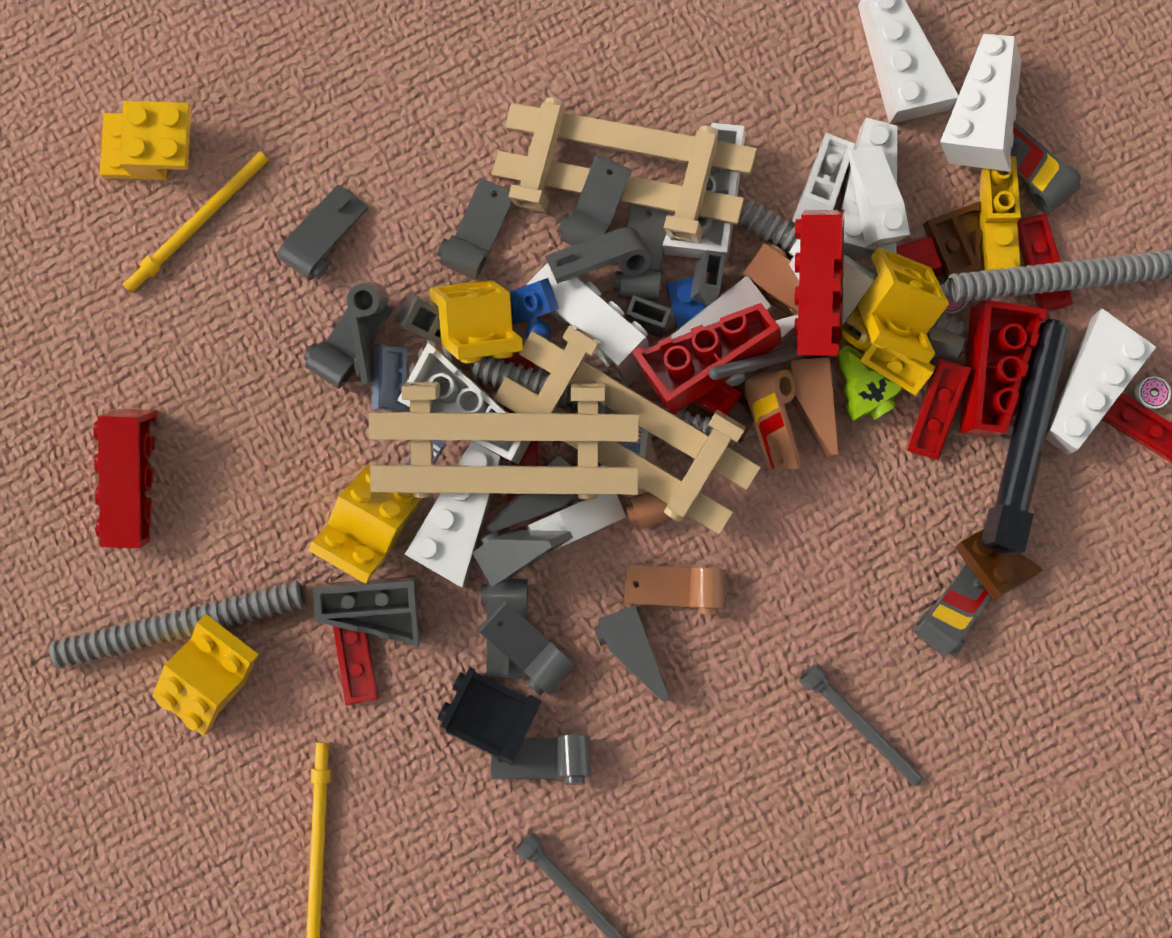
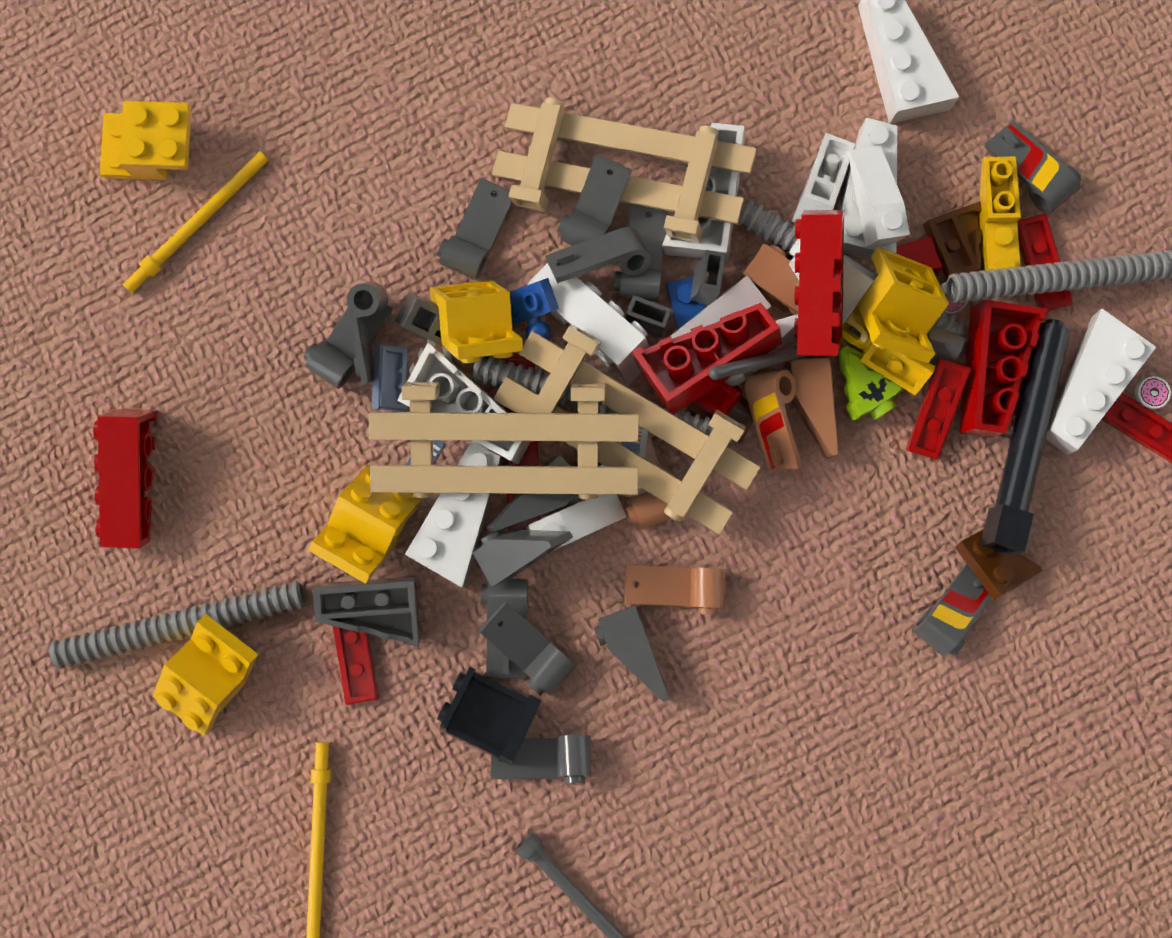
dark grey door [277,185,368,280] -> none
dark grey piece [799,662,923,786] -> none
white wedge [940,34,1021,171] -> none

